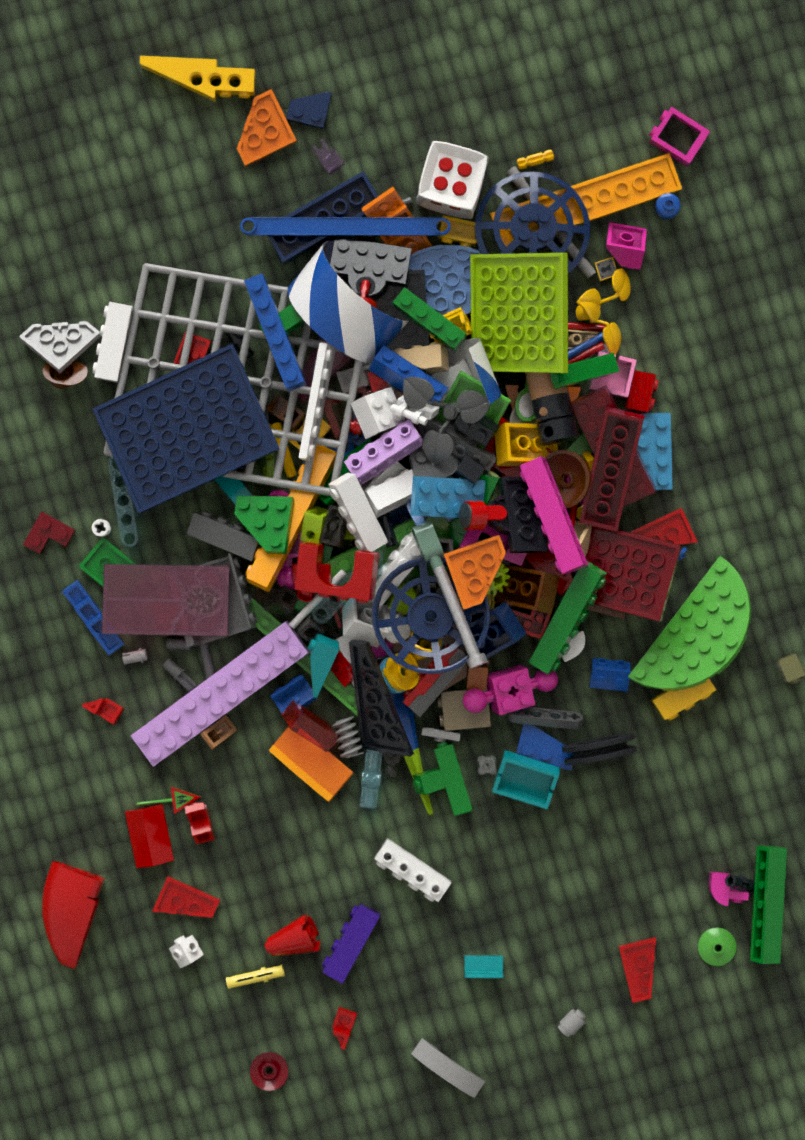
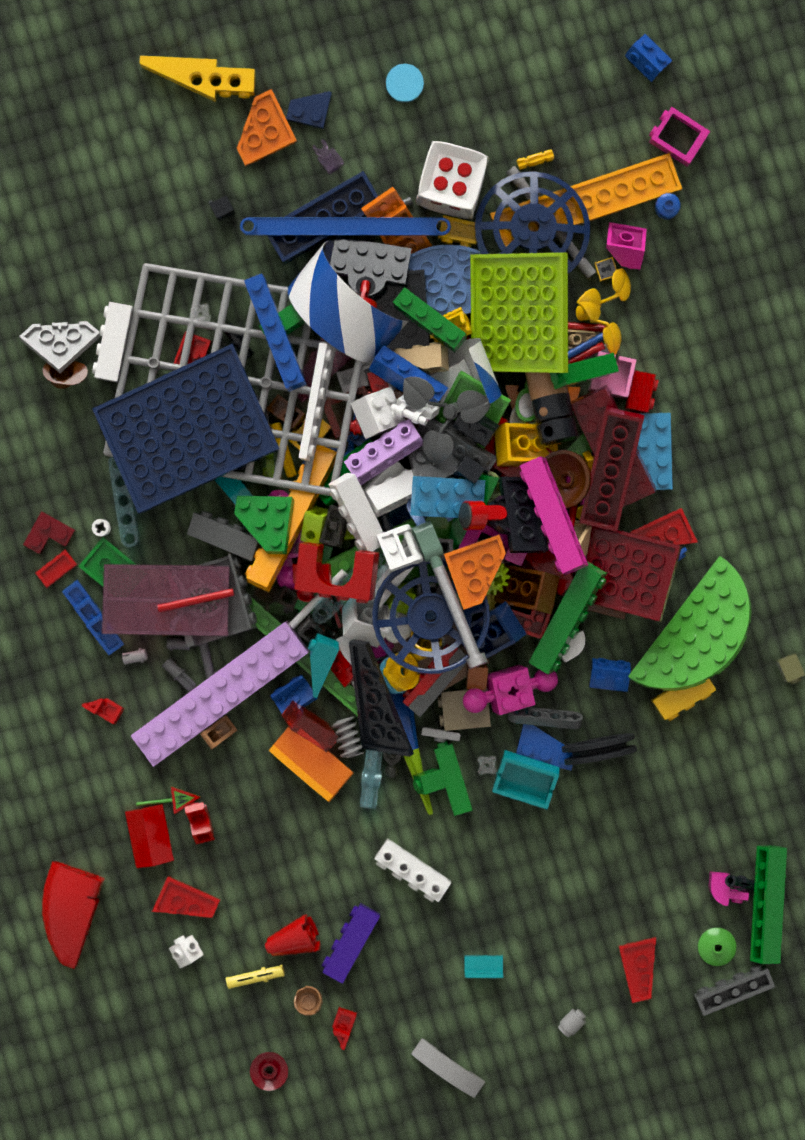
none -> red tile [35,550,78,588]
none -> red piece [157,588,234,612]
none -> clear plate [191,303,211,324]
none -> black panel [209,196,235,222]
none -> medium nougat hair [294,986,323,1016]
none -> white plate [377,524,424,572]
none -> medium azure tile [386,63,424,102]
none -> blue bracket [625,34,672,82]
none -> dark grey brick [693,965,775,1016]

